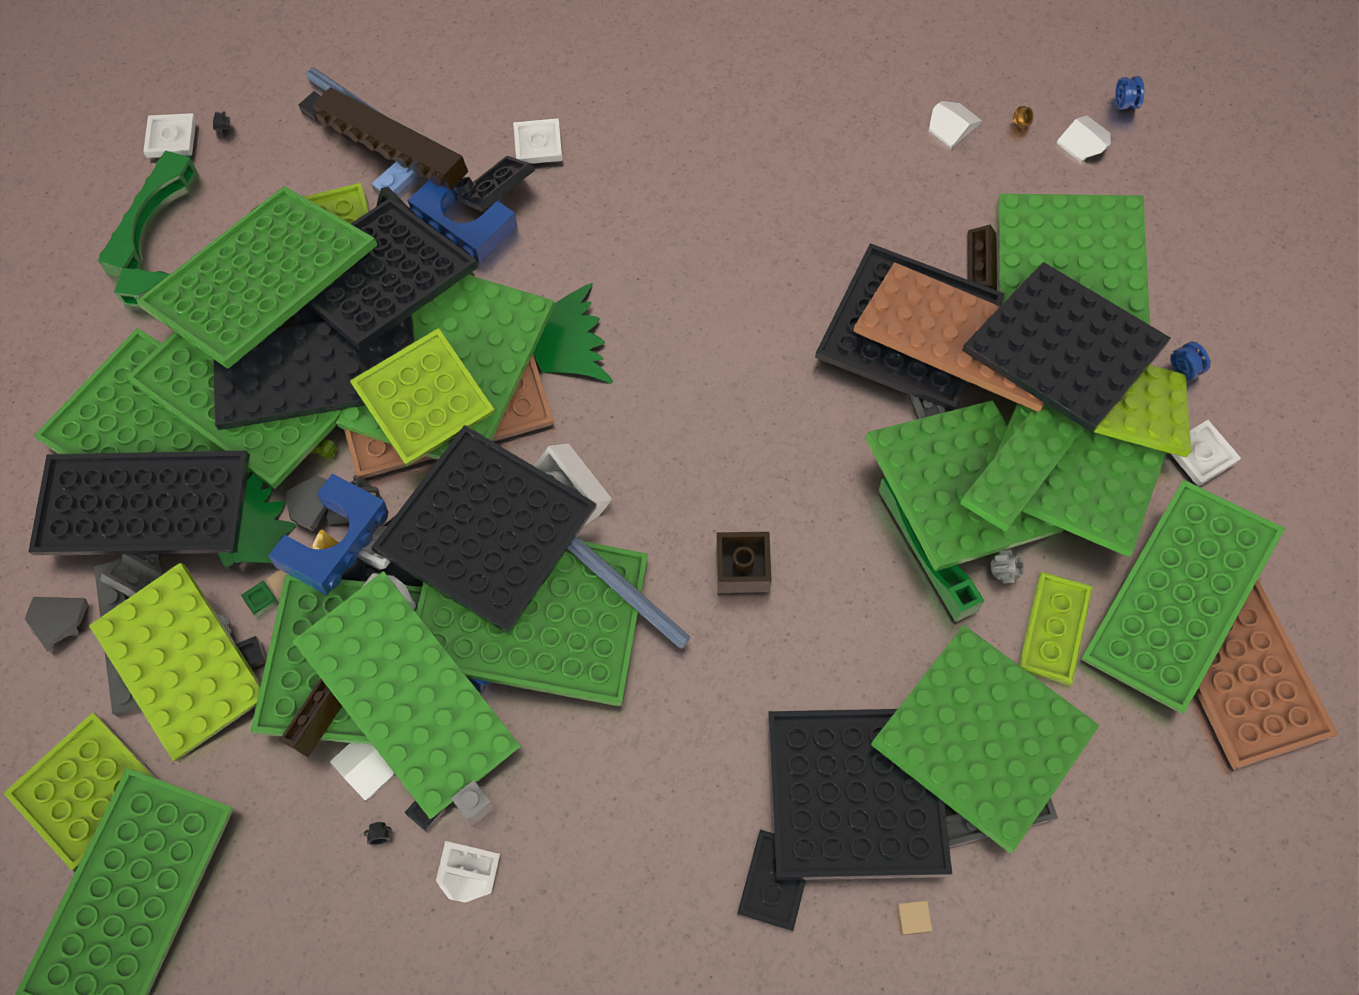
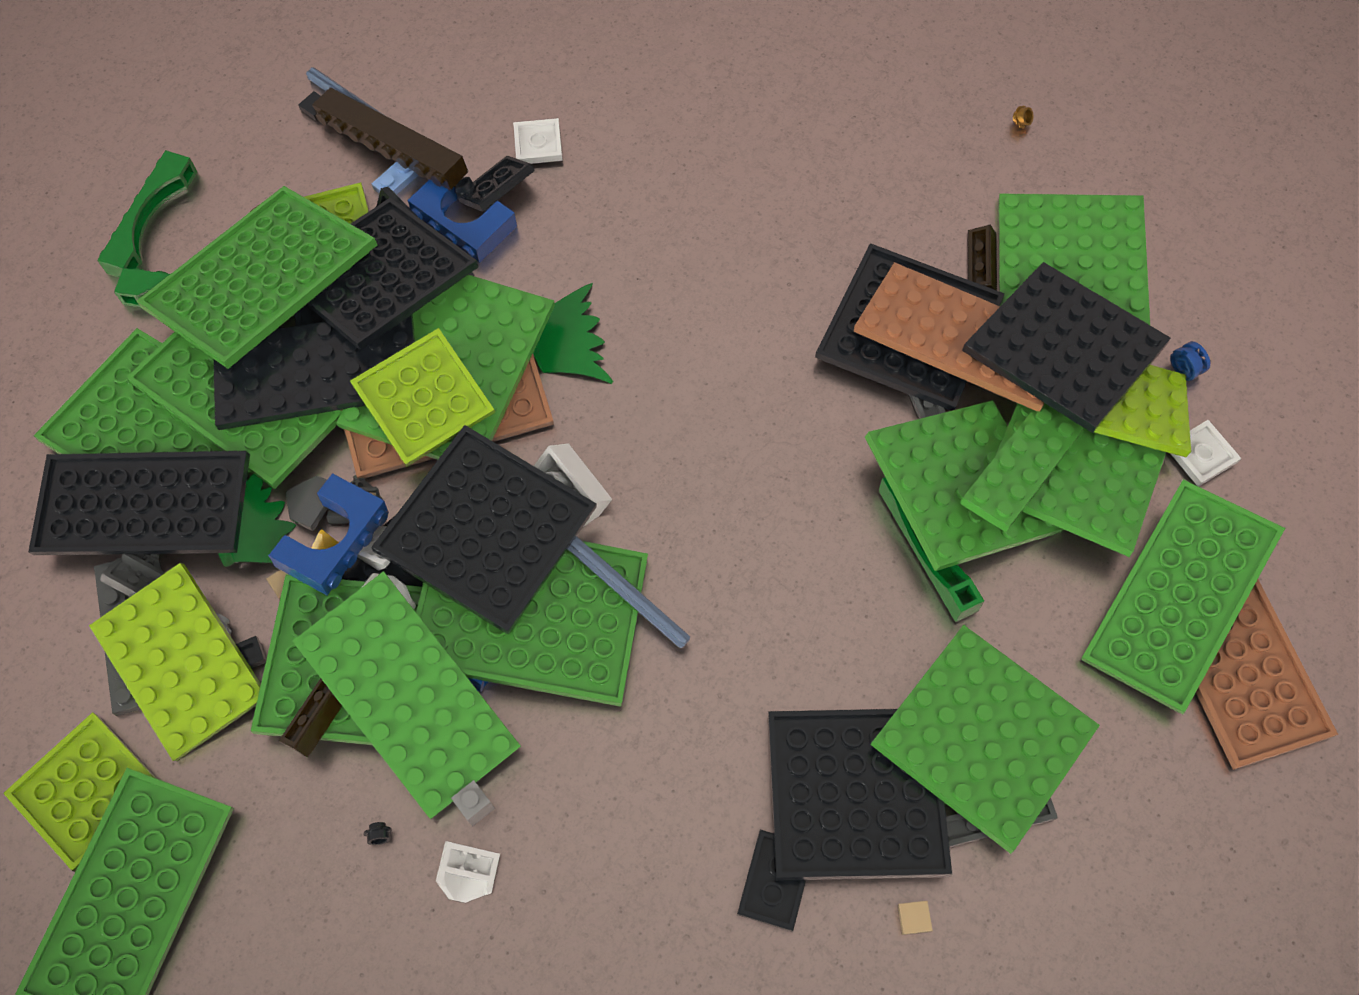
dark grey slope [25,597,88,652] -> none
white plate [143,113,196,158] -> none
black plate [213,111,230,134] -> none
green tile [241,580,279,618] -> none
clear neon green hand [310,440,337,459] -> none
white slope [330,743,395,802] -> none
black tile [404,800,445,832] -> none
dark brown brick [716,531,772,593] -> none
white slope [929,101,982,148] -> none
light grey gear [991,550,1024,584] -> none
lime tile [1018,571,1093,687] -> none
white slope [1056,115,1111,161] -> none
blue wheel [1115,76,1144,110] -> none

